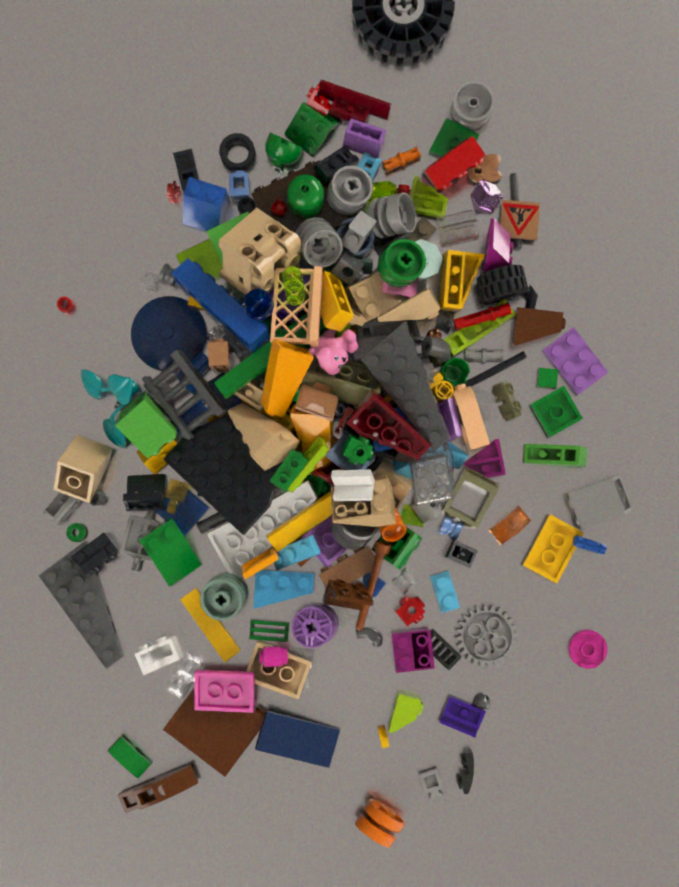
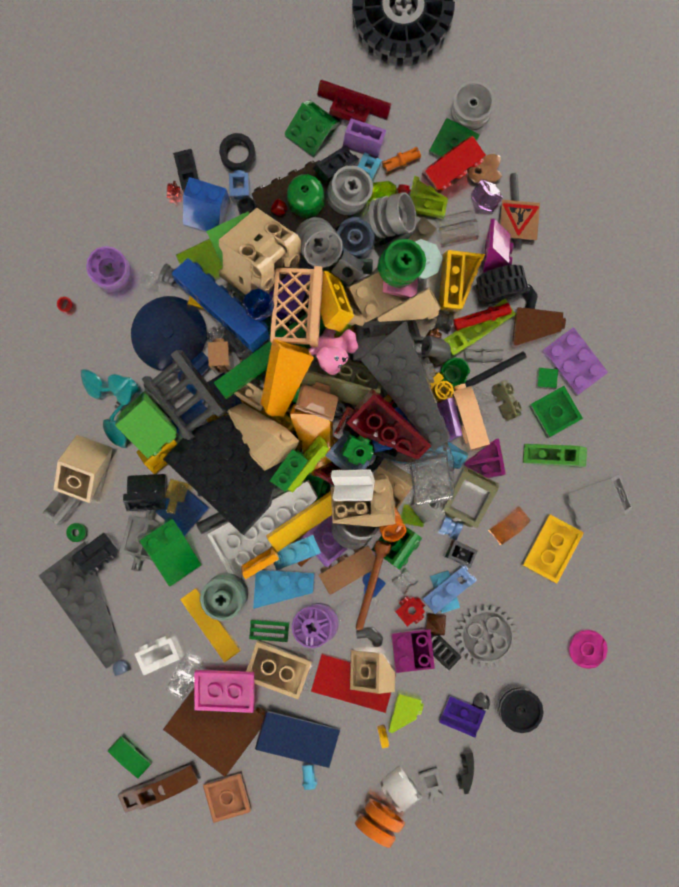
dark grey hinge [90,490,106,506] -> none
dark pink brick [259,646,288,667] -> none
green cylinder [265,132,304,167] -> none
clear neon green plate [282,267,306,306] -> none
red bracket [306,84,331,116] -> none
reddish brown bracket [322,579,374,610] -> none
light grey slope [342,211,377,254] -> none
medium azure slope [393,461,416,480] -> none
blue axle [572,536,607,555] -> none
none -> medium lavender wheel [86,246,131,290]
none -> sand blue hinge [112,661,130,676]
none -> nougat plate [203,773,251,823]
none -> medium azure pin [302,764,317,790]
none -> red tile [311,654,396,713]
none -> tan slope [350,650,395,694]
none -> white cylinder [380,766,422,813]
none -> medium blue plate [422,565,477,614]
none -> reddish brown tile [425,613,446,636]
none -> black wheel [497,686,544,733]

